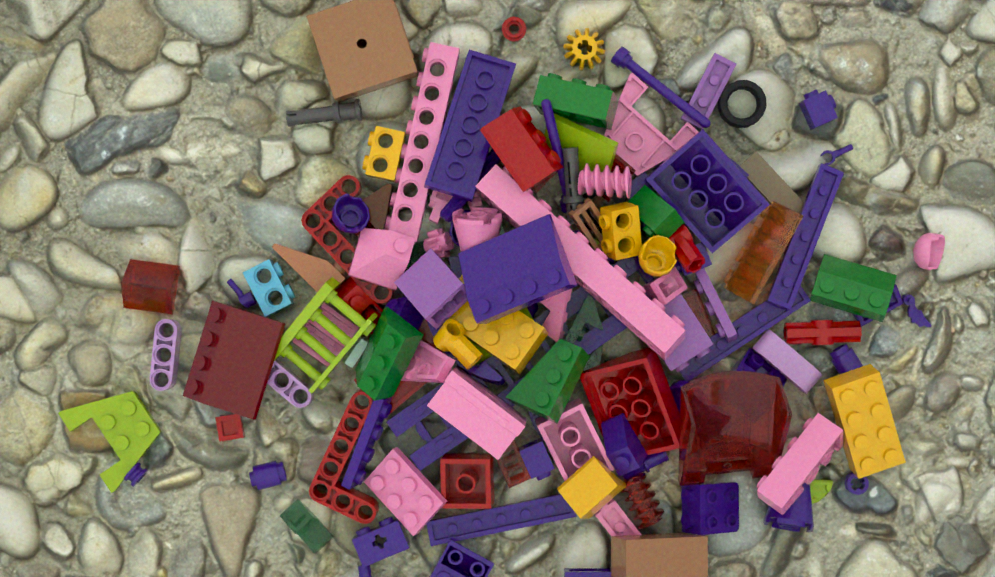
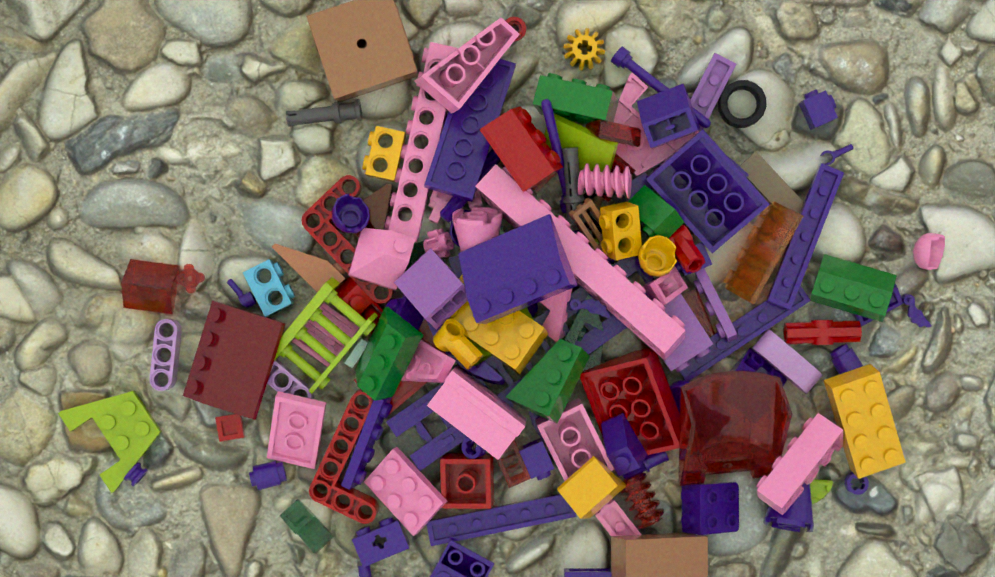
none -> clear red plate [175,264,205,293]
none -> bright pink plate [267,391,327,469]
none -> bright pink wedge [414,18,519,113]
none -> dark purple bush [462,437,486,459]
none -> dark purple piece [569,299,610,318]
none -> clear red slope [586,120,641,147]
none -> dark purple slope [637,83,701,148]

